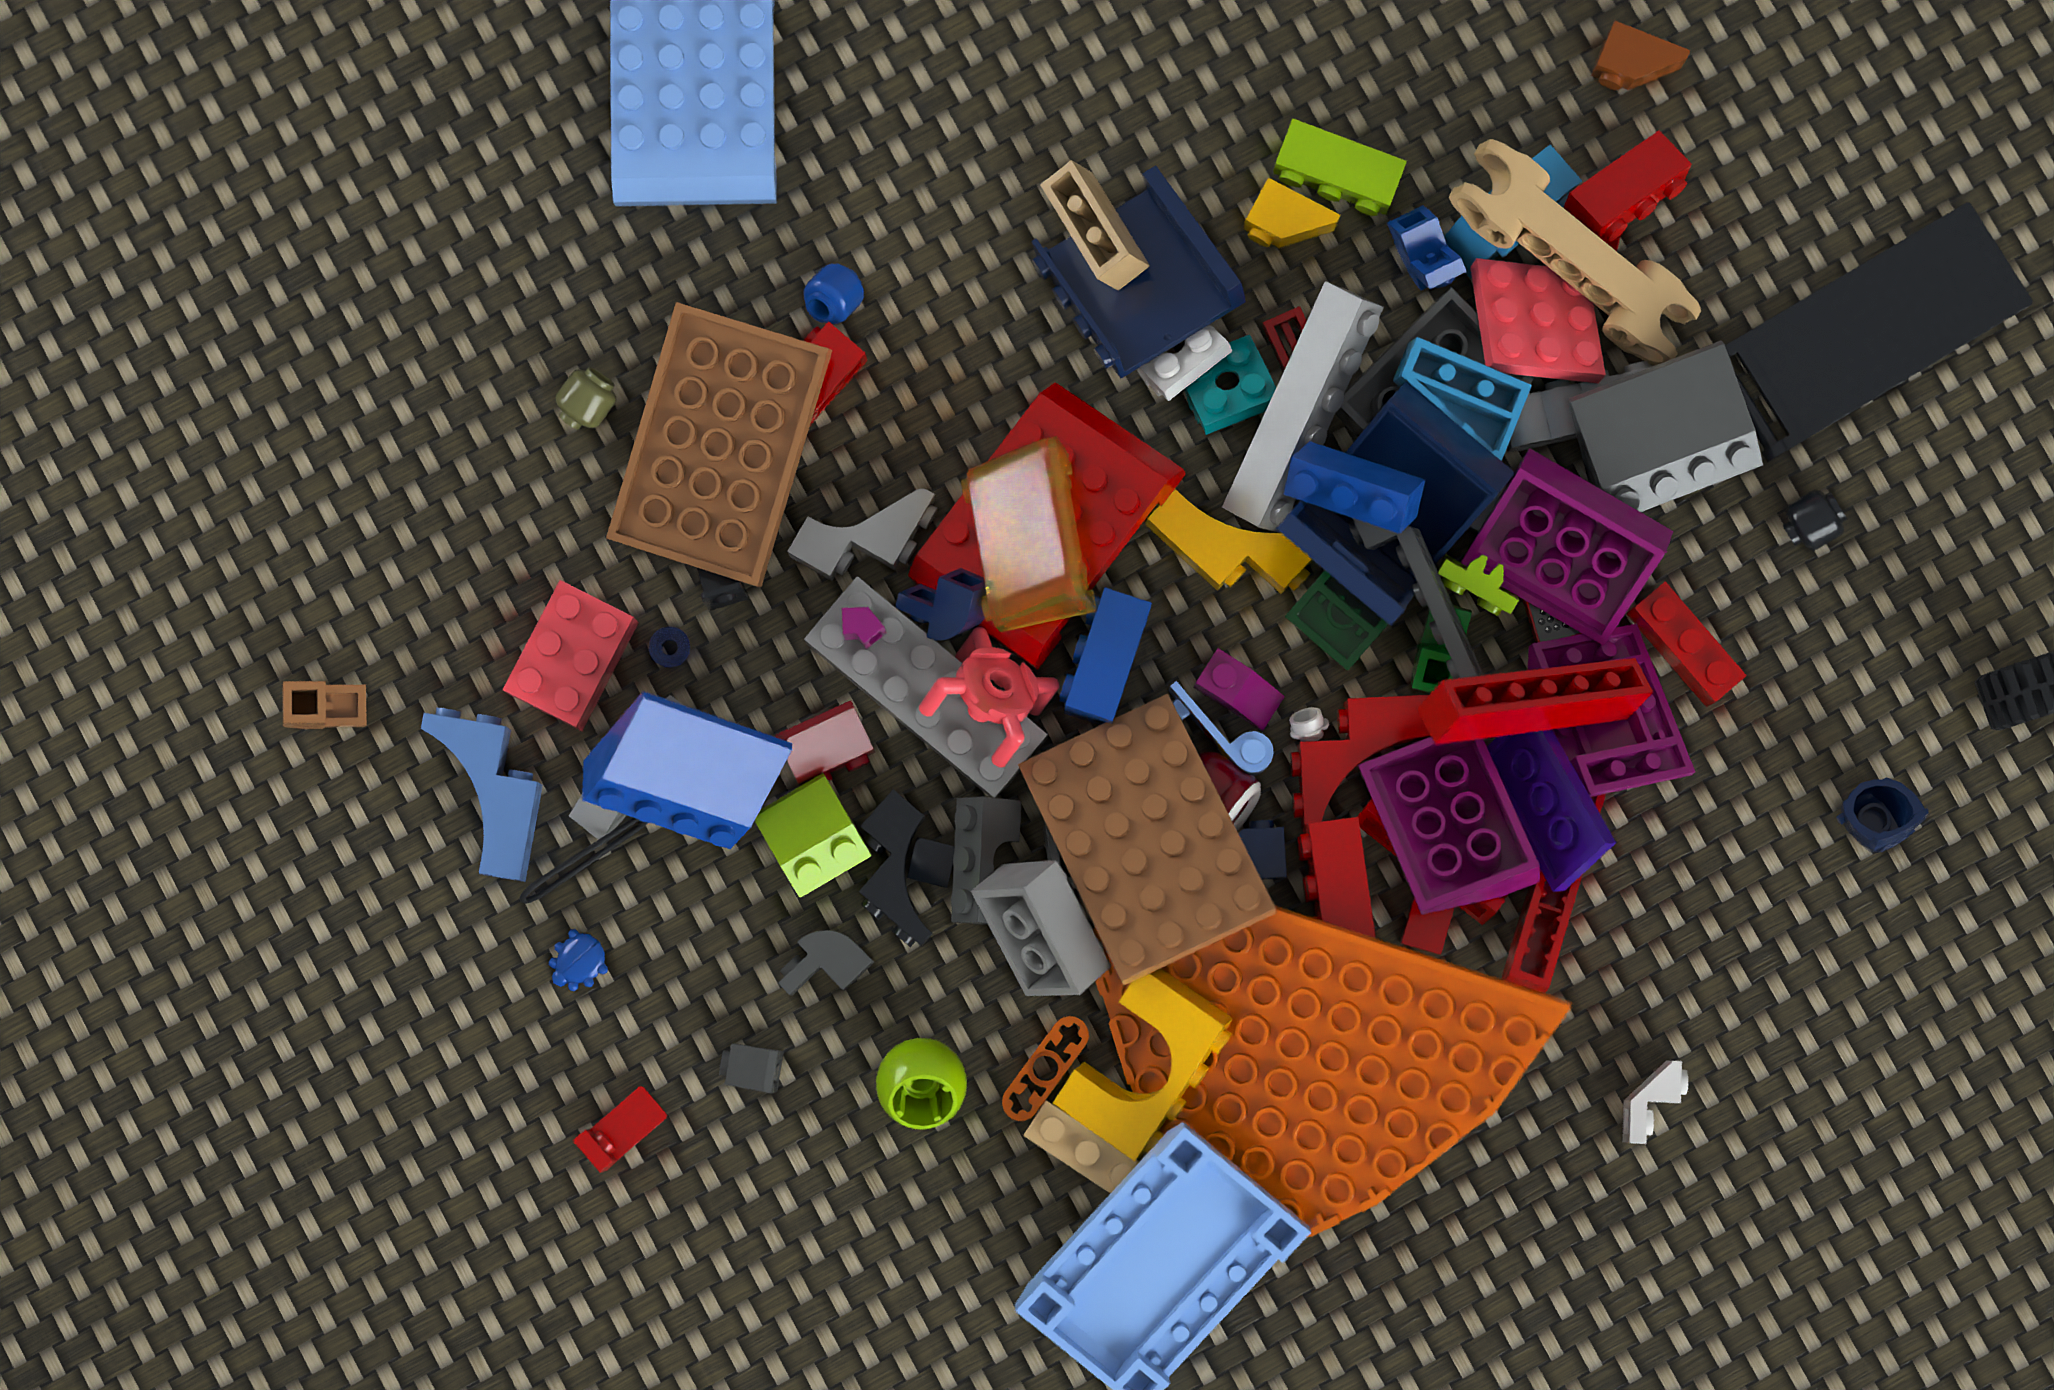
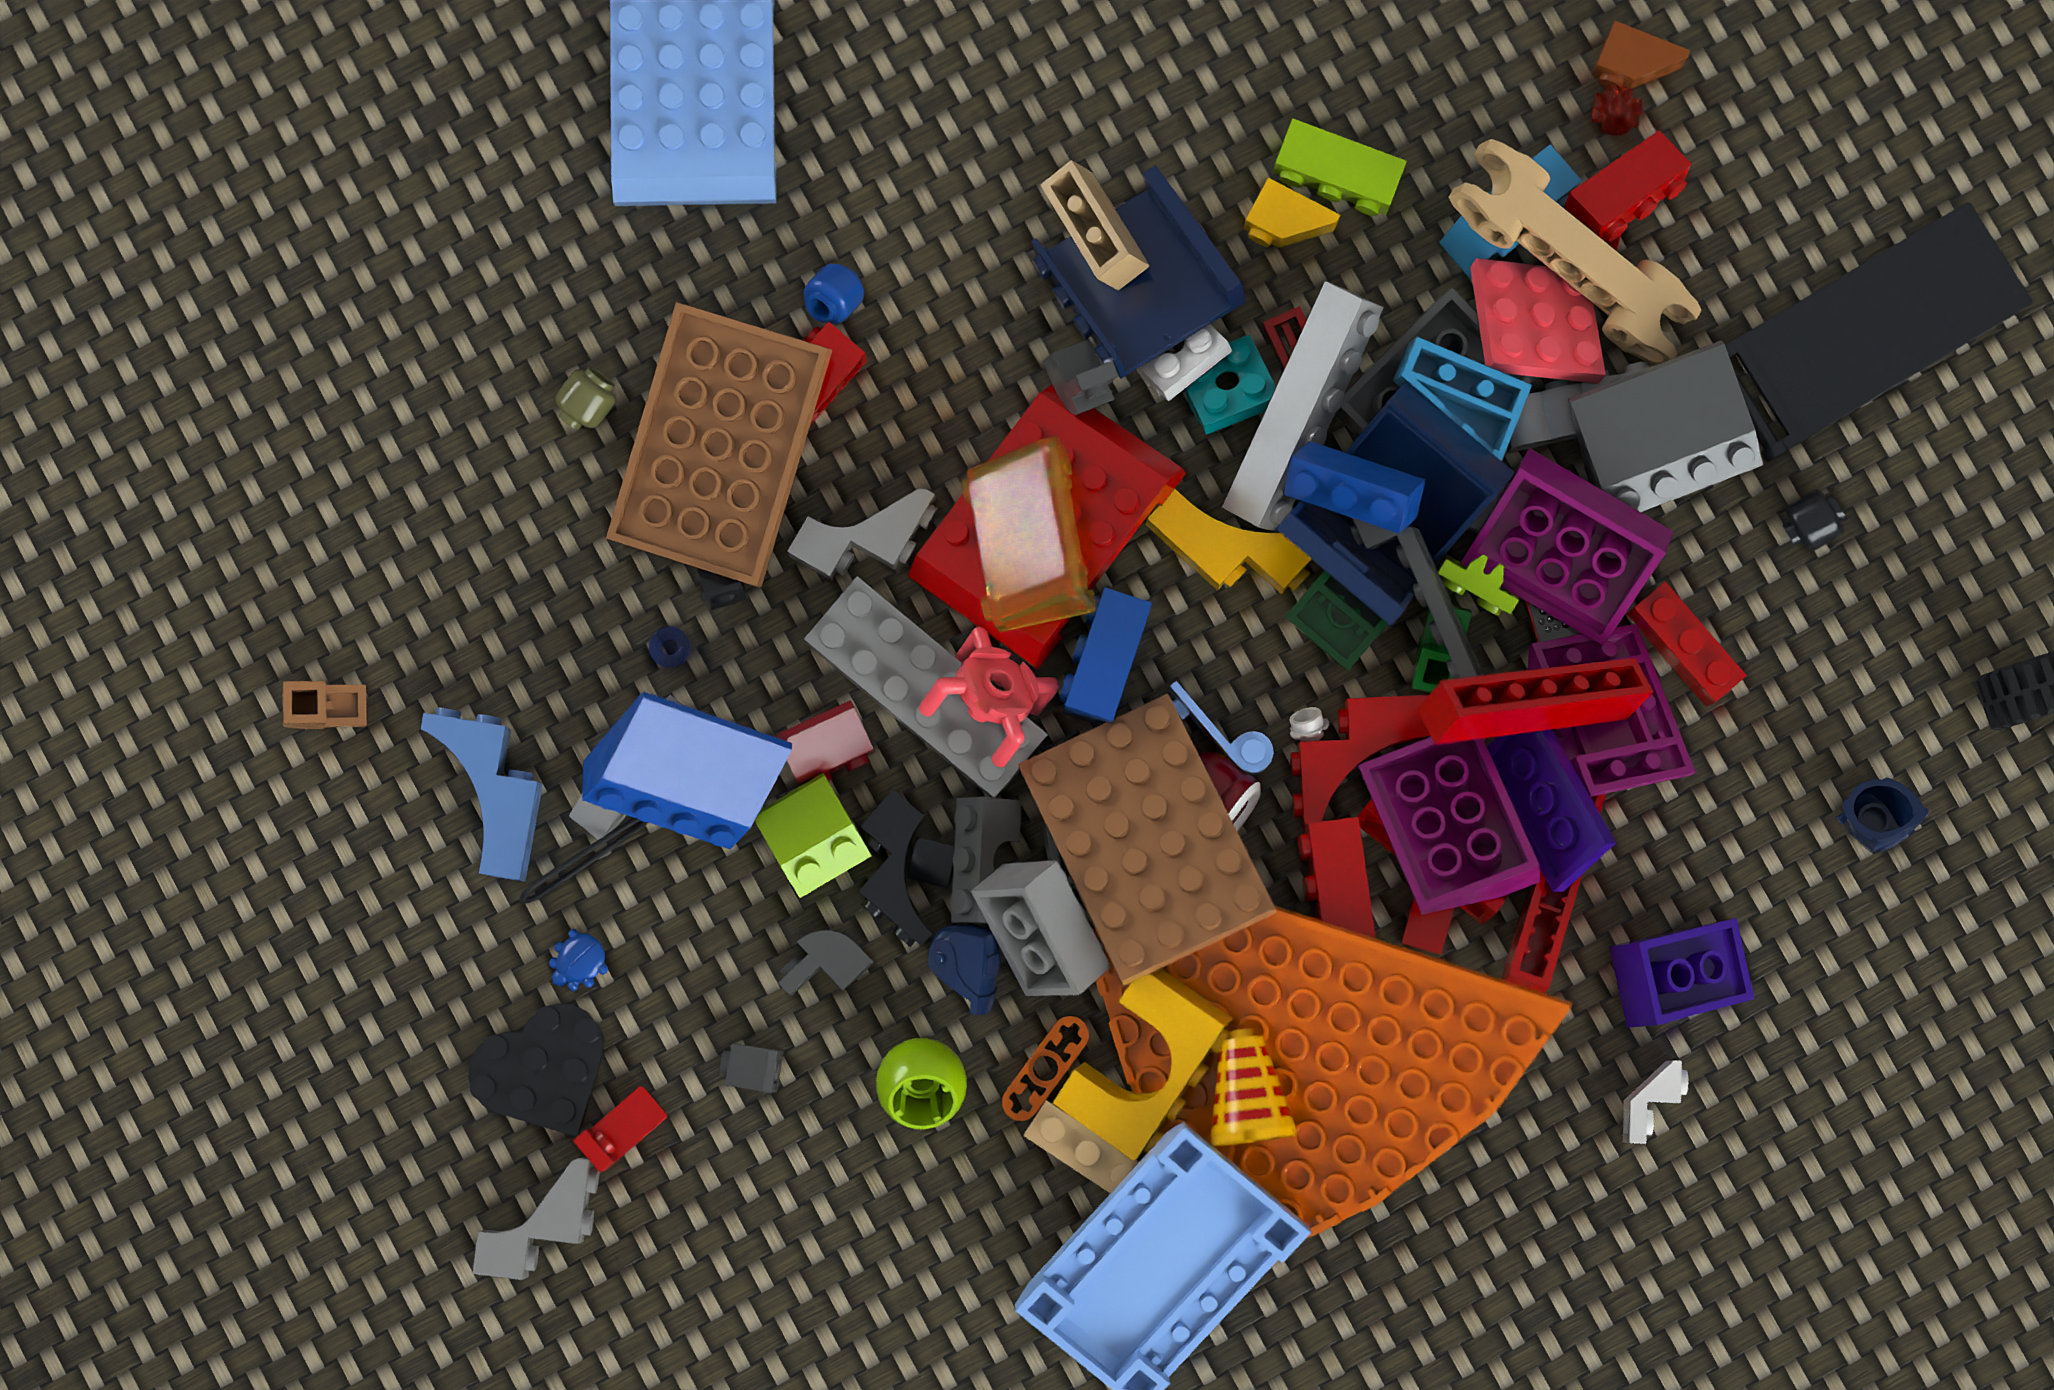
coral brick [503,580,639,731] -> none
magenta piece [842,607,887,650] -> none
dark blue brick [895,568,995,640] -> none
magenta slope [1193,648,1285,732] -> none
dark blue slope [1238,820,1287,880] -> none
blue brick [1387,205,1466,290] -> none
none -> black plate [468,1003,605,1137]
none -> light grey arch [472,1157,600,1280]
none -> dark blue helmet [928,924,1001,1015]
none -> dark grey brick [1043,339,1119,415]
none -> yellow cone [1211,1029,1297,1146]
none -> clear red gear [1592,85,1643,136]
none -> dark purple slope [1609,918,1755,1028]

